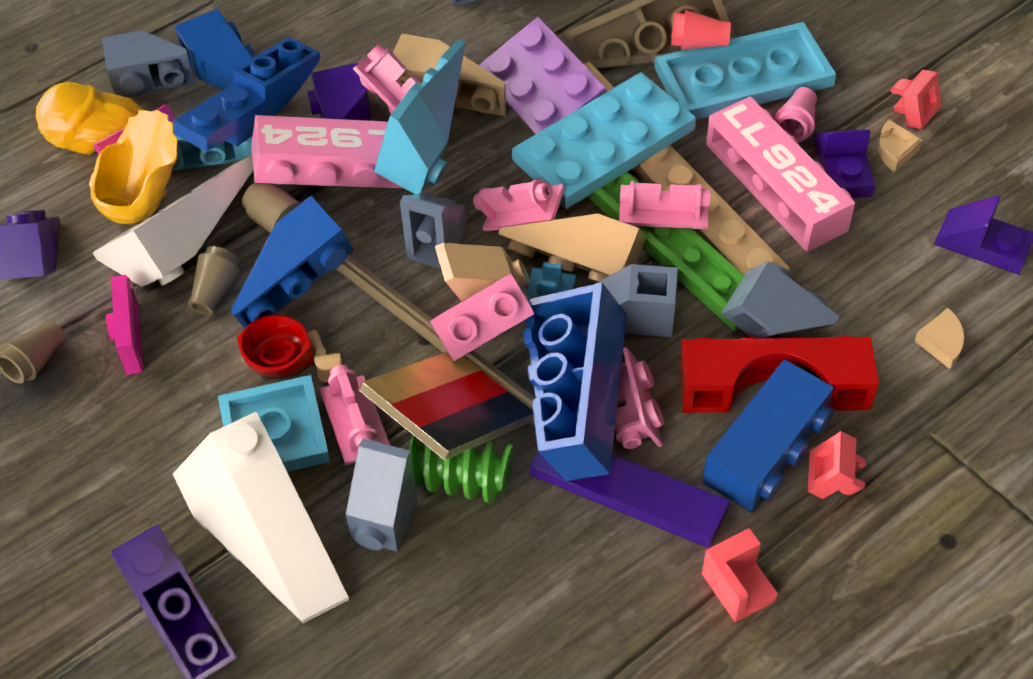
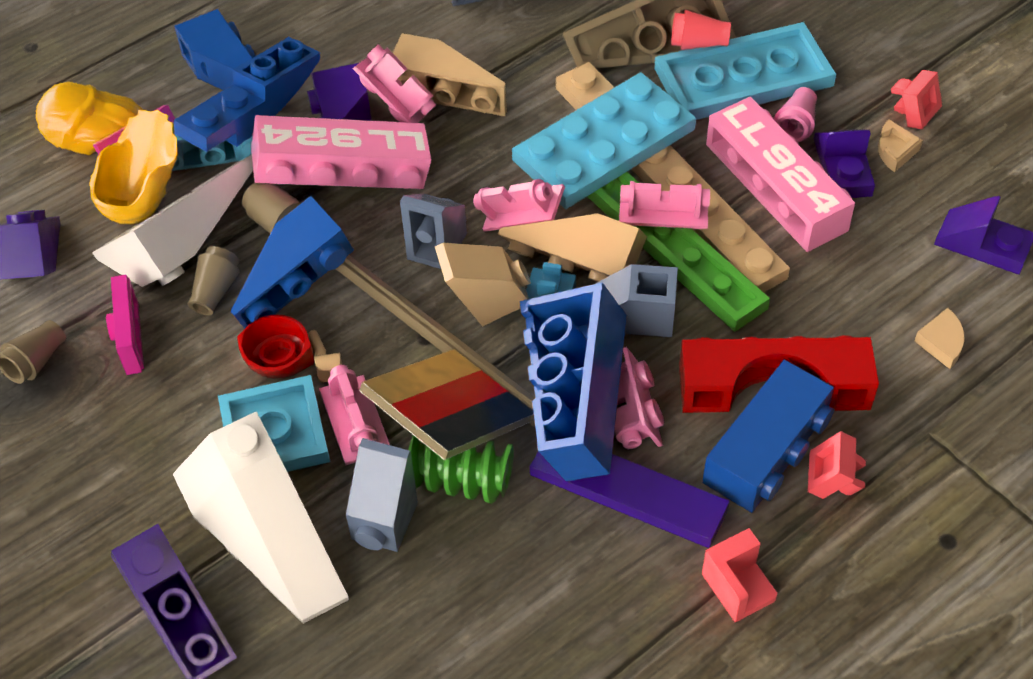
sand blue slope [102,30,195,97] -> none
medium azure wedge [374,39,466,194] -> none
bright pink hinge [430,273,534,361] -> none
medium lavender plate [479,17,608,135] -> none
sand blue slope [721,261,840,339] -> none

